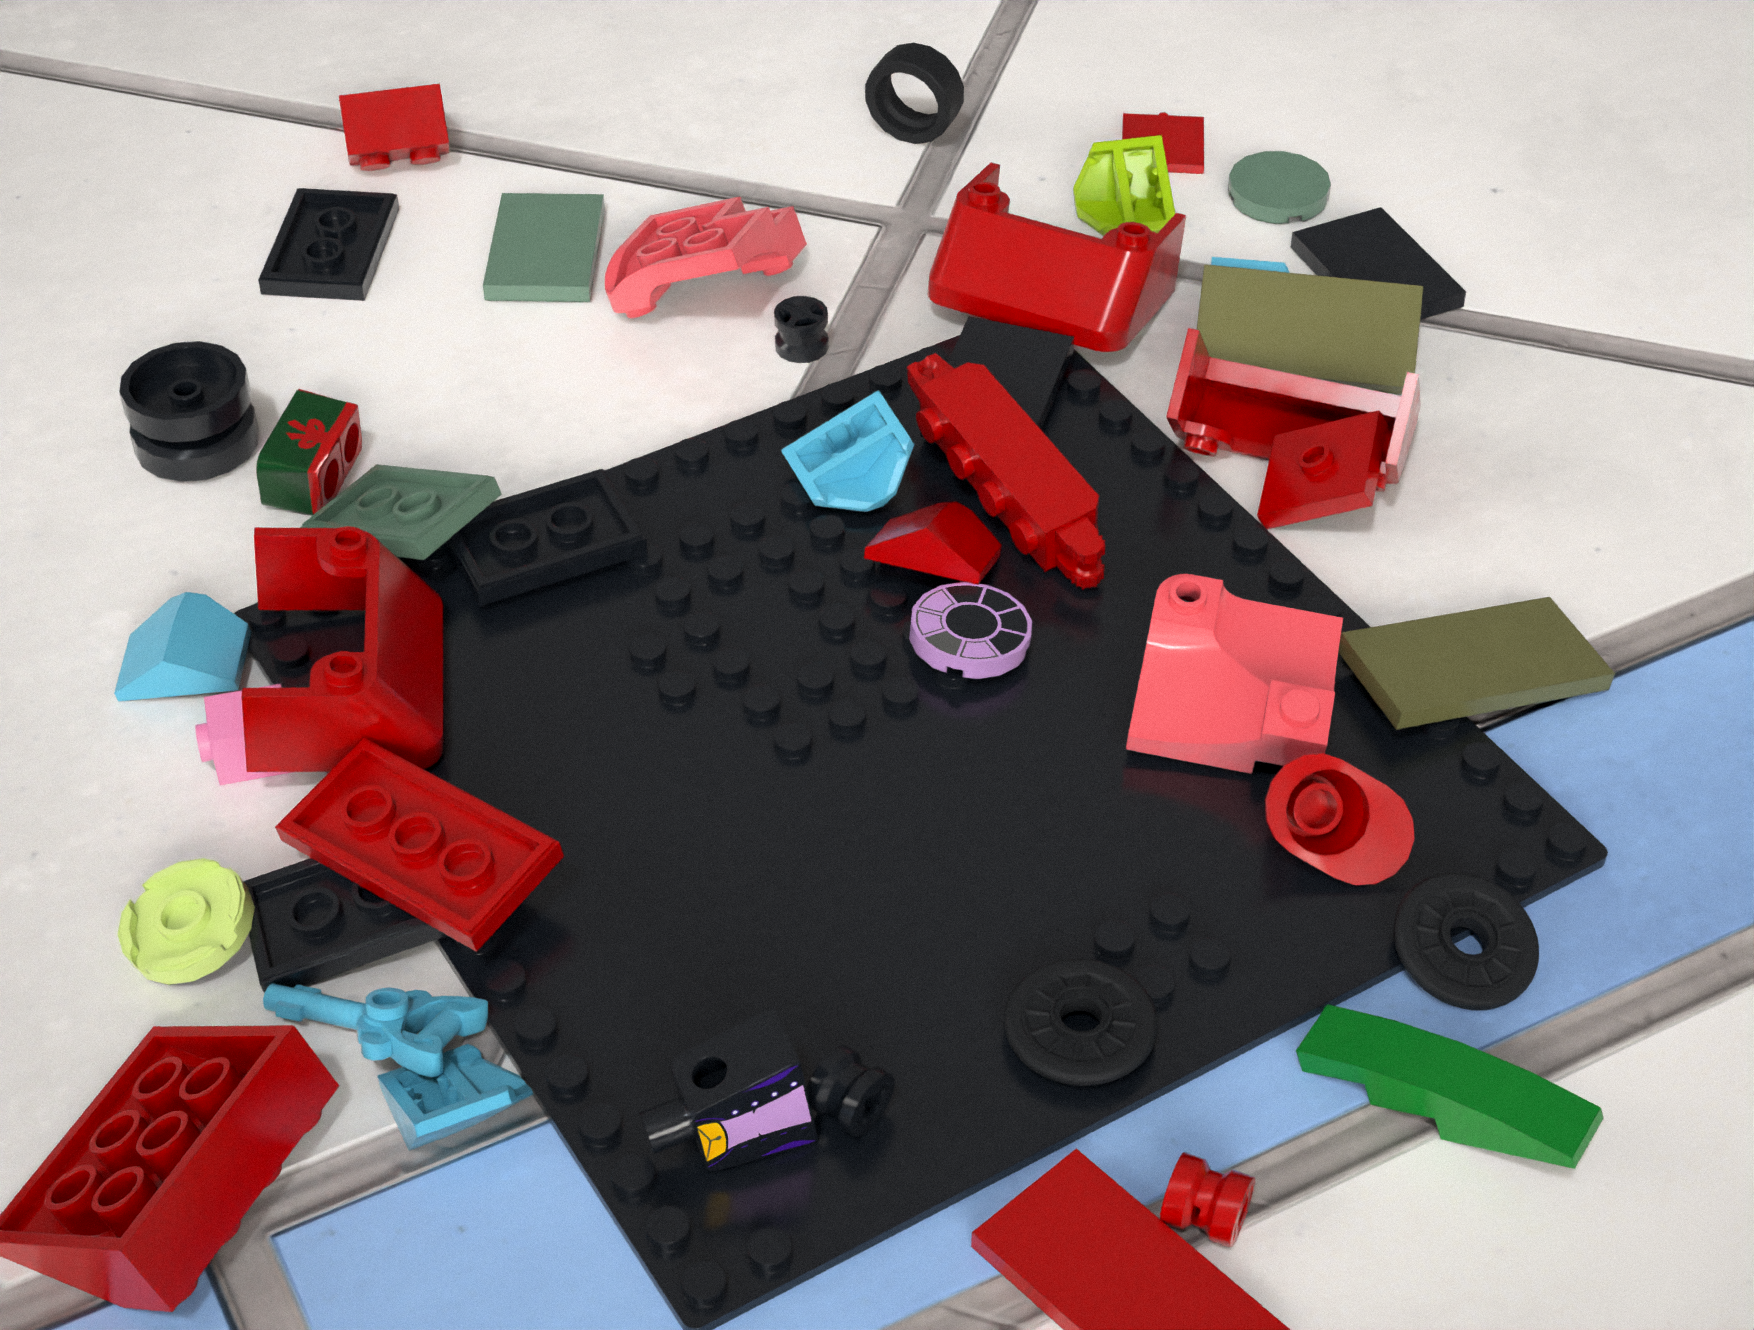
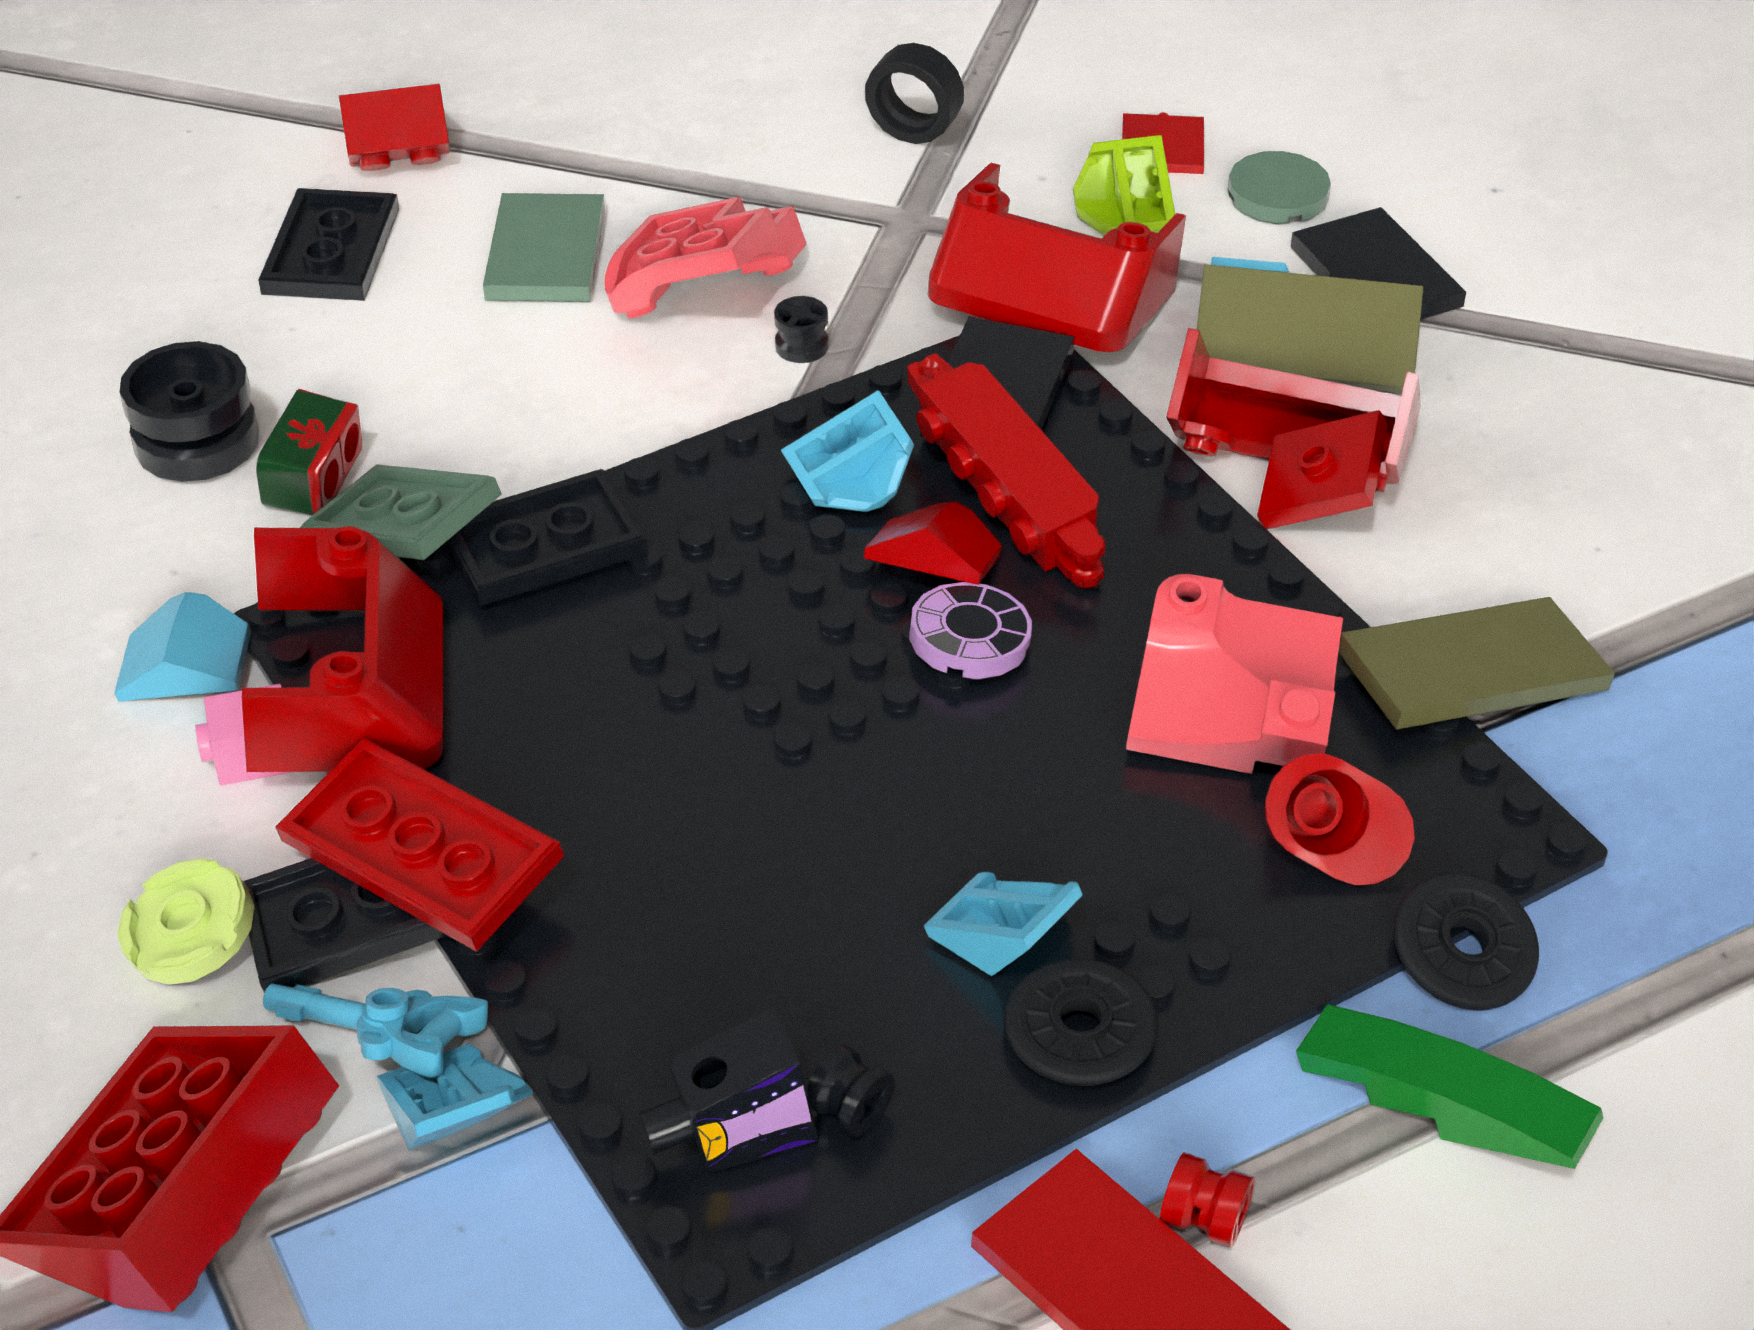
none -> medium azure slope [924,872,1082,976]

